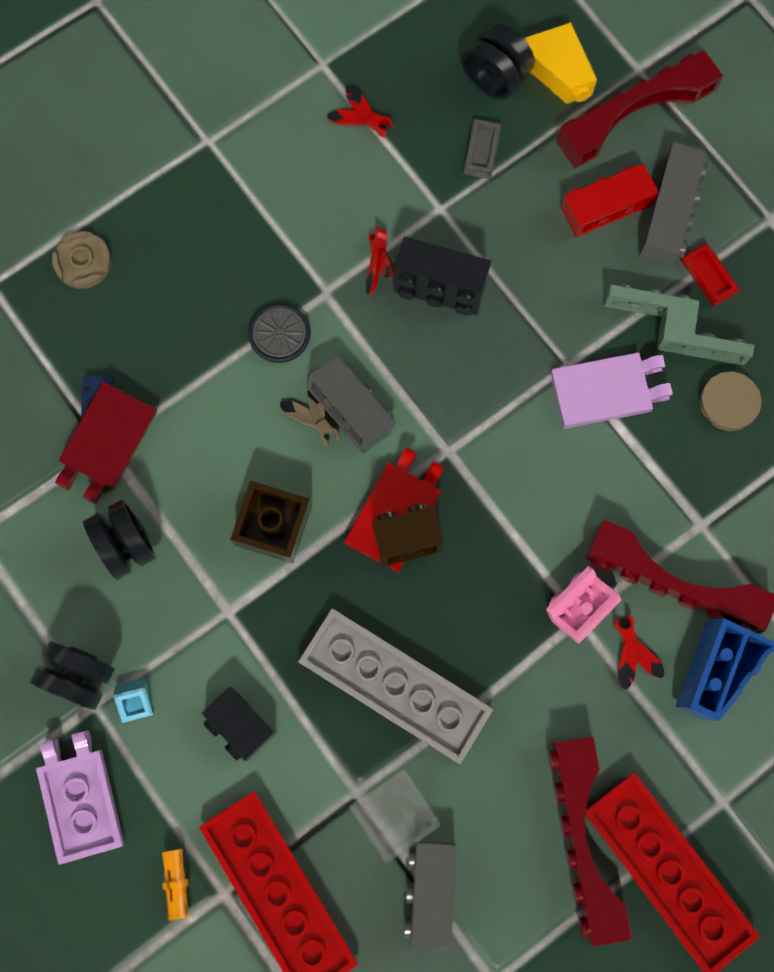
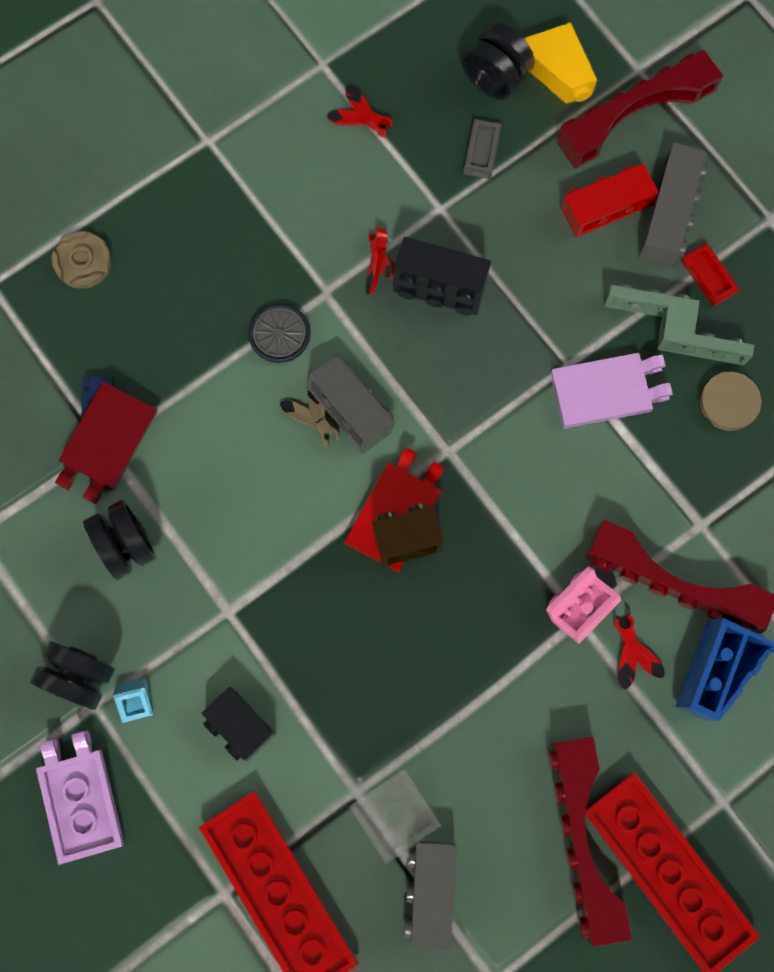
light orange pin [162,849,190,921] -> none
dark brown brick [230,481,312,564] -> none
light grey plate [298,608,493,765] -> none

